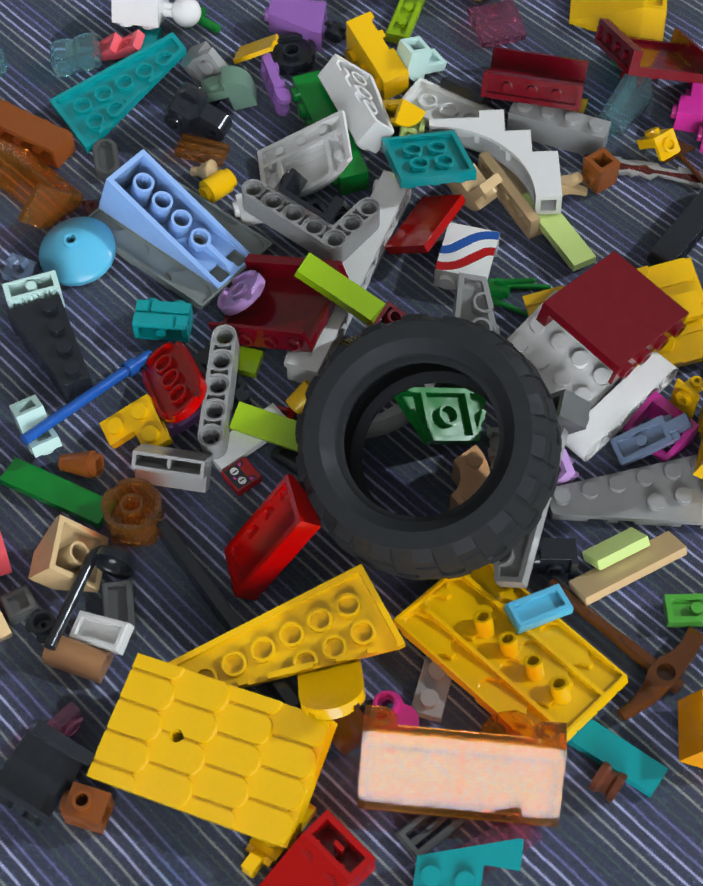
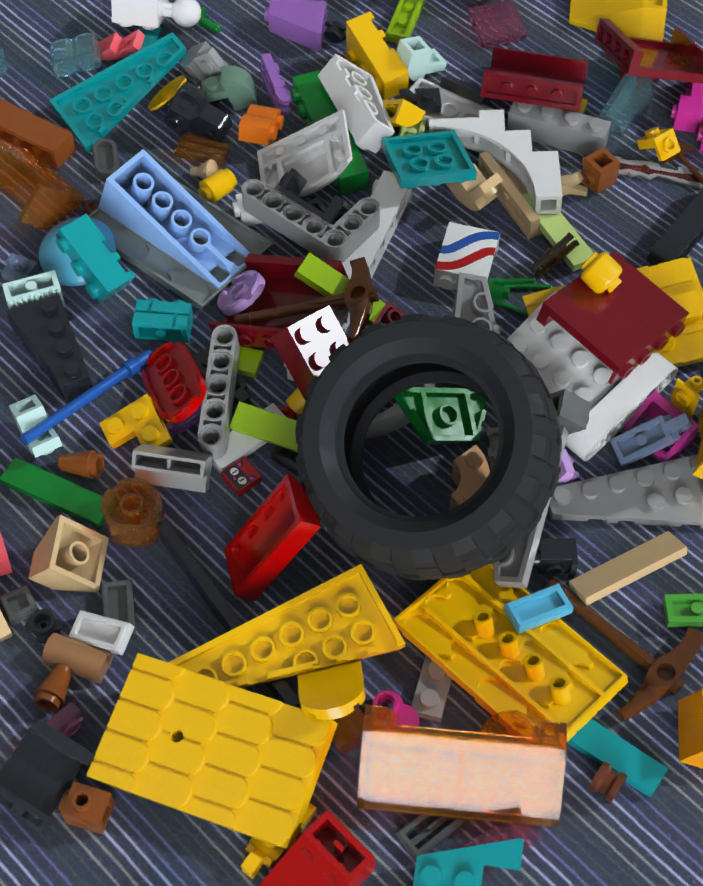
black piece [44,544,136,651] -> none
yellow piece [233,34,279,64] -> none
black plate [269,33,316,75] -> none
red tile [385,194,466,254] -> none
yellowish green tile [582,527,650,570] -> none
none -> dark orange cone [34,663,72,713]
none -> teal wedge [56,214,136,304]
none -> yellow dish [148,75,187,111]
none -> reddish brown piece [234,257,379,343]
none -> orange brick [238,104,284,146]
none -> brick [271,306,350,401]
none -> black plate [399,88,442,113]
none -> dark brown pin [528,232,580,280]
none -> yellow head [580,251,622,294]

